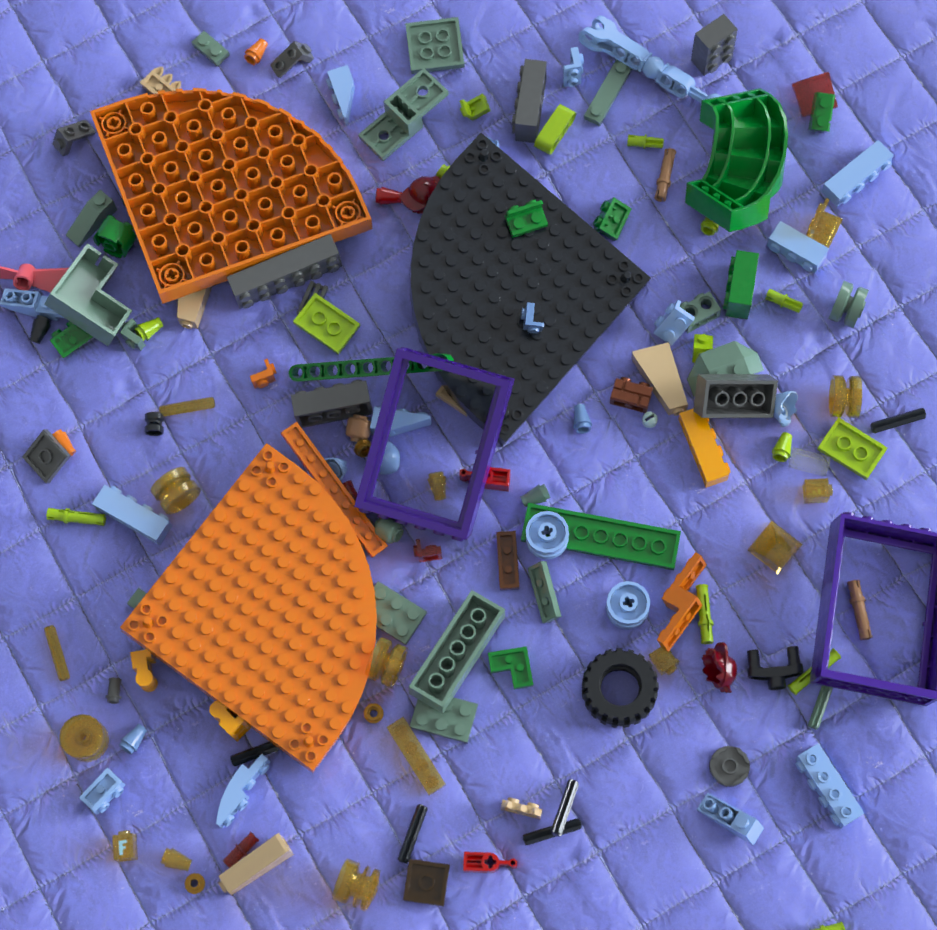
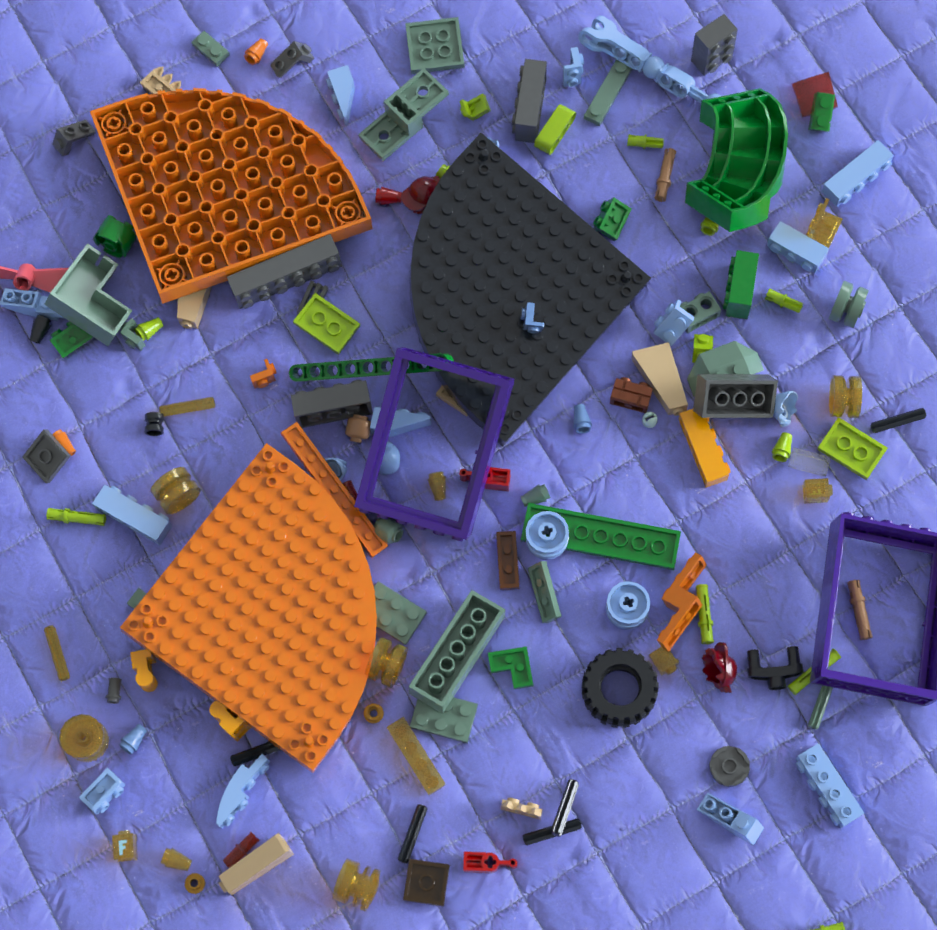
sand green slope [66,190,118,247] -> none
pearl gold plate [354,439,371,458] -> none
clear red bracket [413,539,443,562] -> none
green bracket [505,200,548,238] -> none
clear yellow slope [748,521,803,574] -> none

